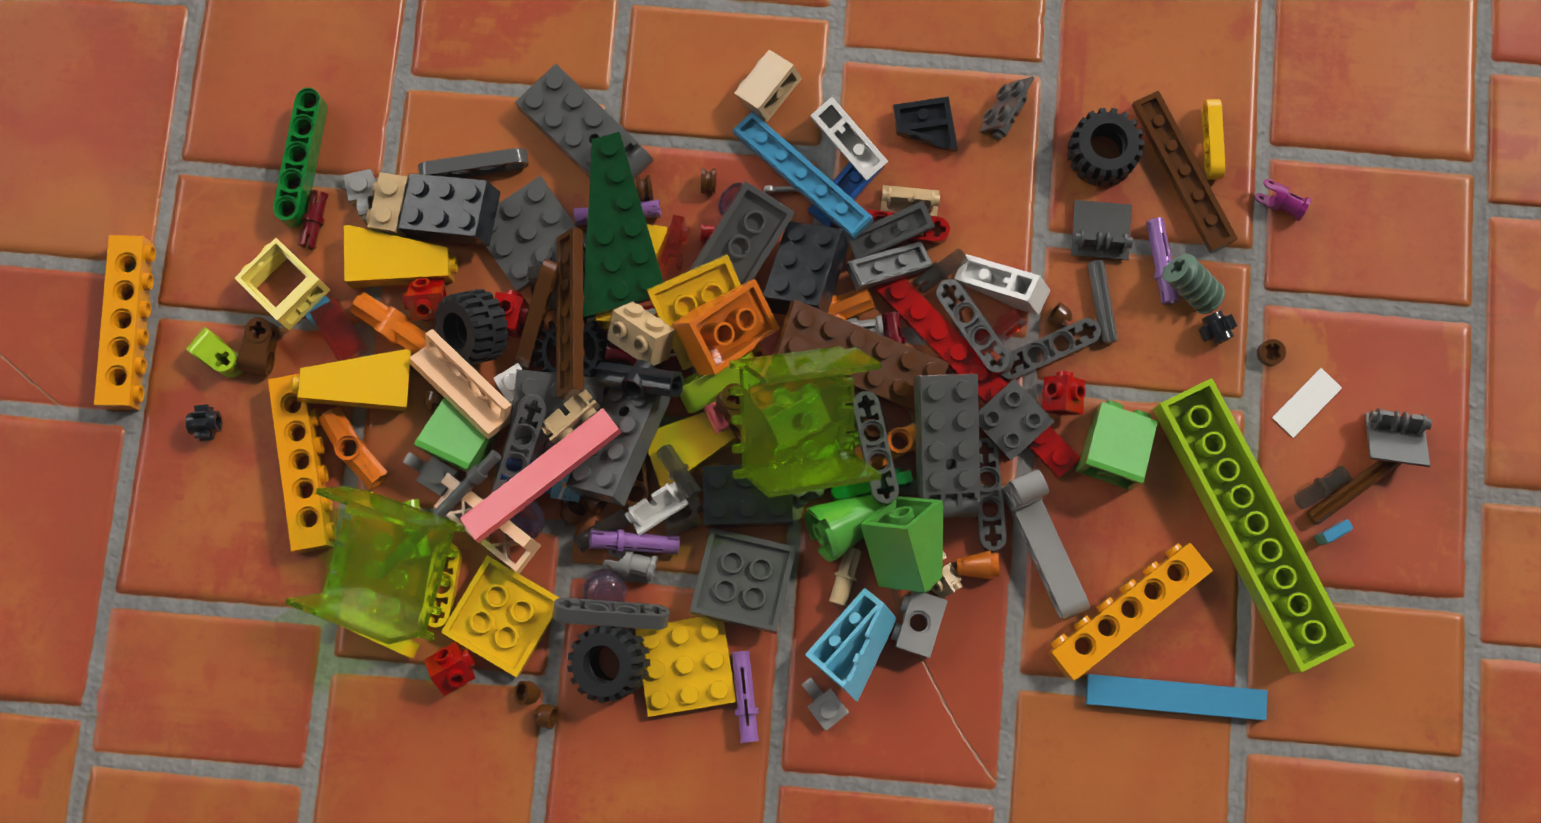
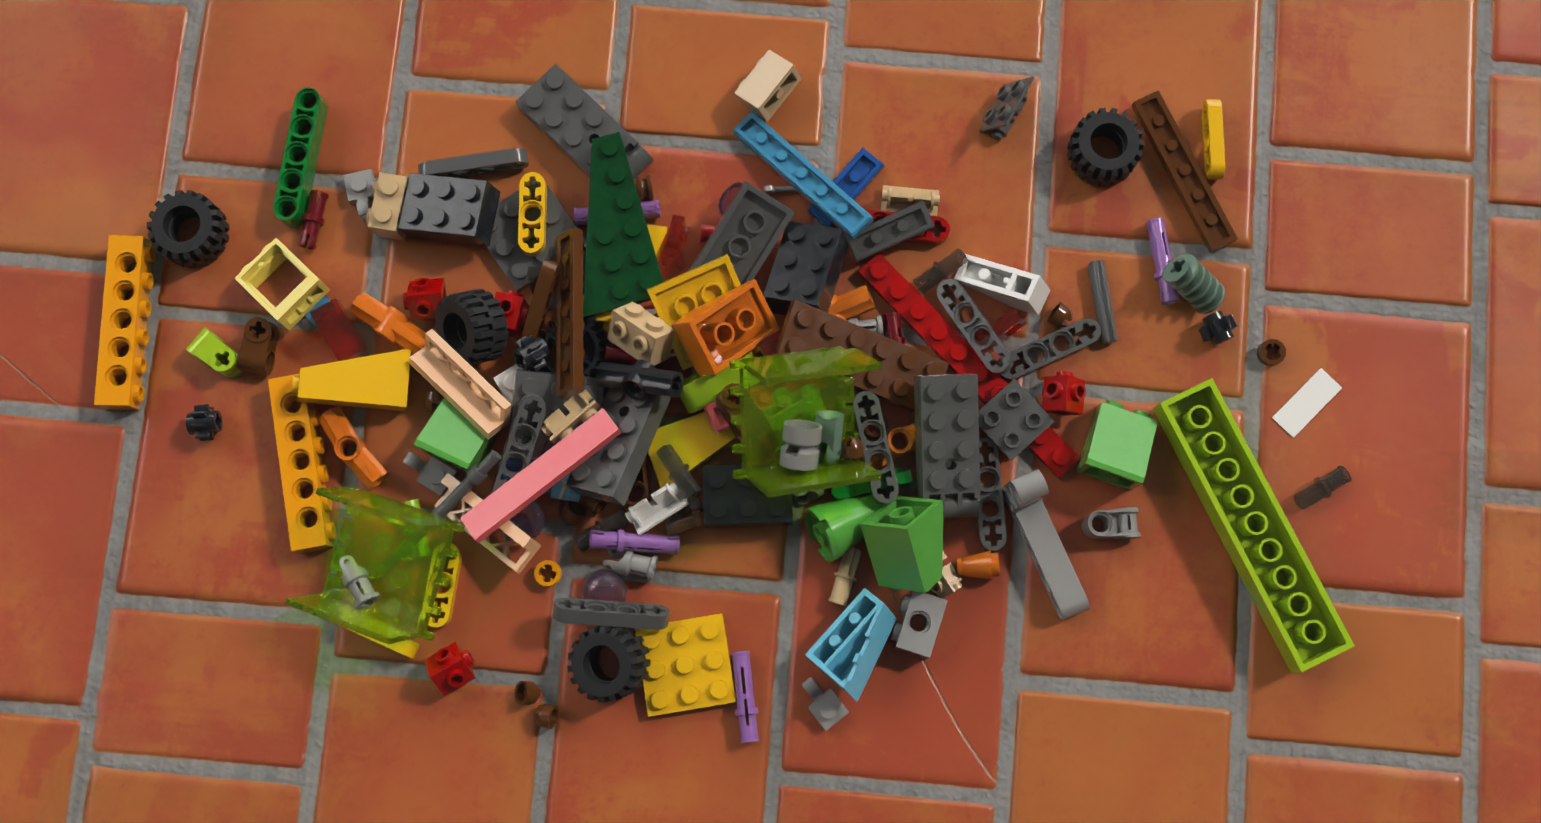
yellow slope [344,225,458,288] -> none
yellow plate [441,555,559,678] -> none
dark grey plate [690,527,797,634] -> none
reddish brown bush [701,168,717,194] -> none
white slope [810,97,888,181] -> none
dark grey tile [845,241,933,291] -> none
black wing [892,96,958,152] -> none
light orange brick [1047,543,1213,681] -> none
dark grey hinge [1071,200,1133,260] -> none
dark azure tile [1085,674,1268,720] -> none
magenta piece [1254,179,1311,221] -> none
reddish brown axle [1307,460,1402,525] -> none
dark azure tile [1314,519,1353,545] -> none
dark grey hinge [1365,408,1432,467] -> none
none -> black tyre [147,190,230,268]
none -> light grey piece [339,555,381,610]
none -> black gear [513,335,550,371]
none -> yellow beam [518,172,547,256]
none -> light orange bush [534,560,562,587]
none -> light grey wheel [779,419,823,471]
none -> sand green piece [815,410,844,465]
none -> reddish brown hinge [840,437,864,458]
none -> light grey piece [1081,507,1141,540]

